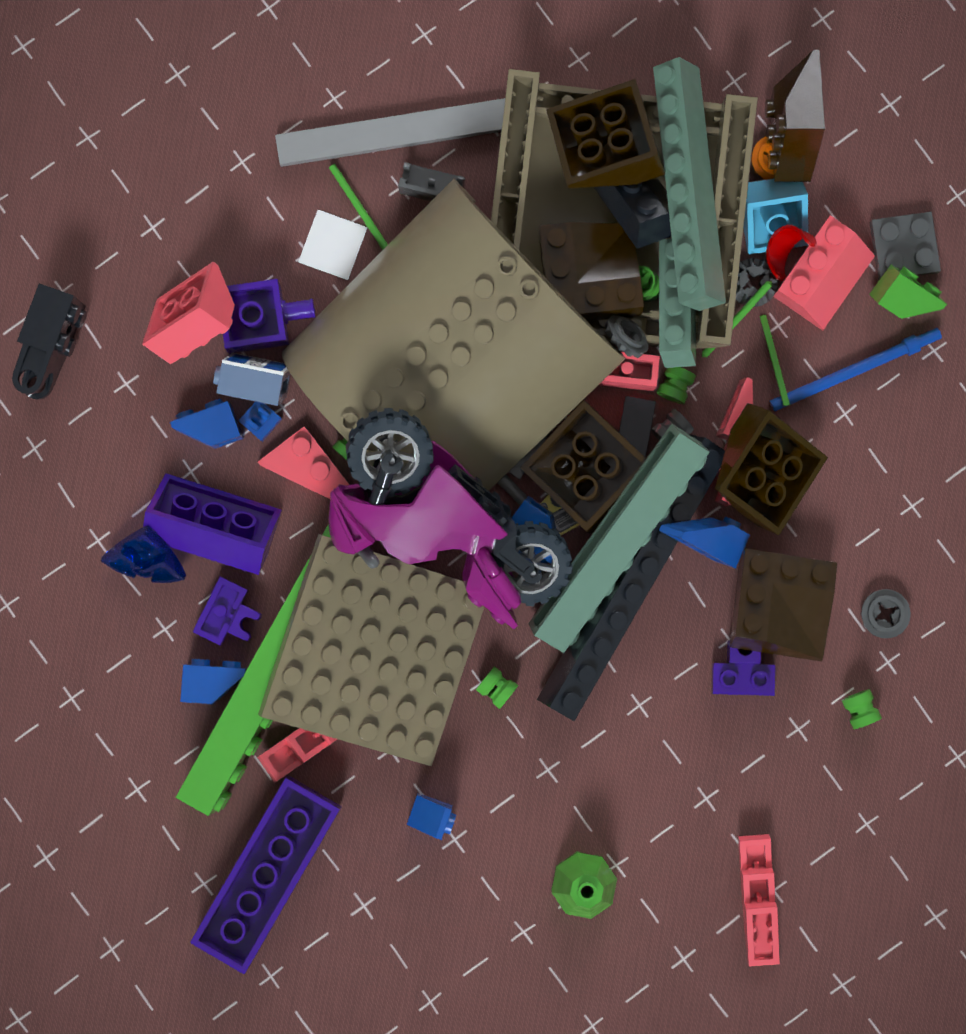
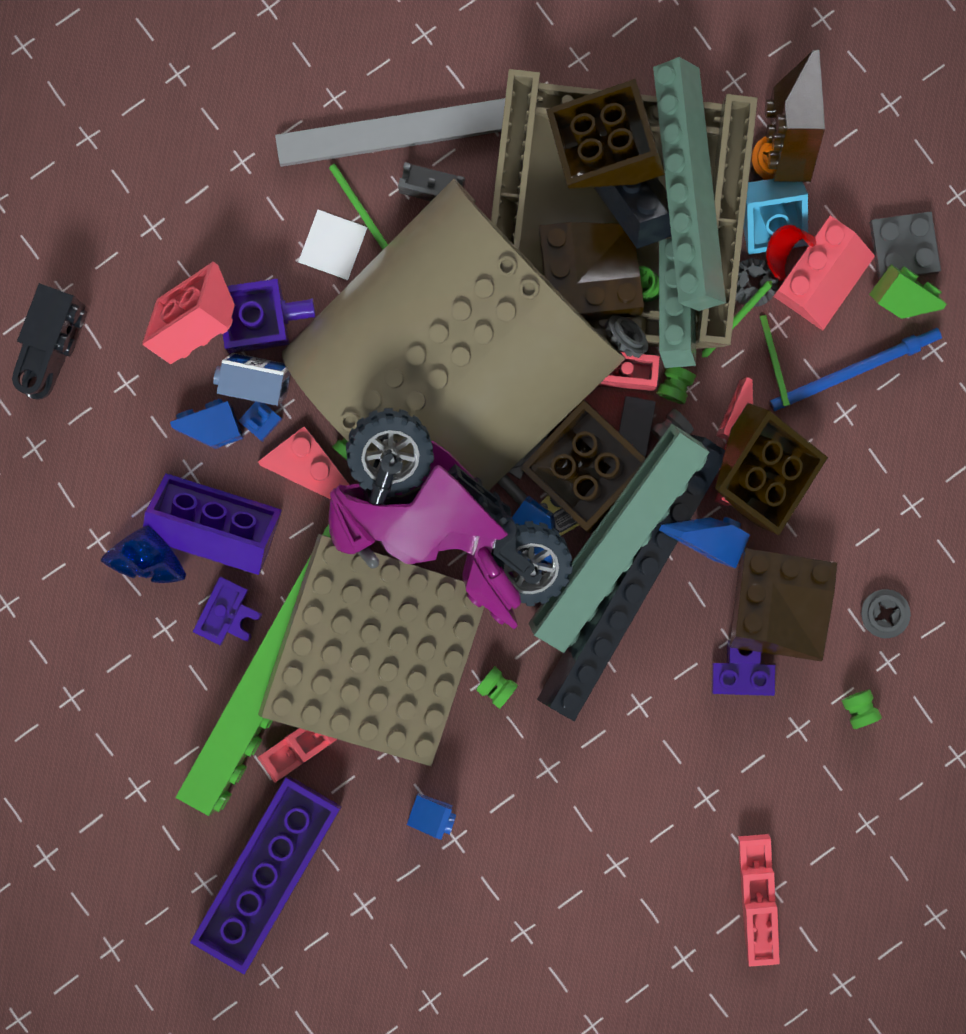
blue slope [180,659,248,704] -> none
bright green cone [551,851,617,919] -> none

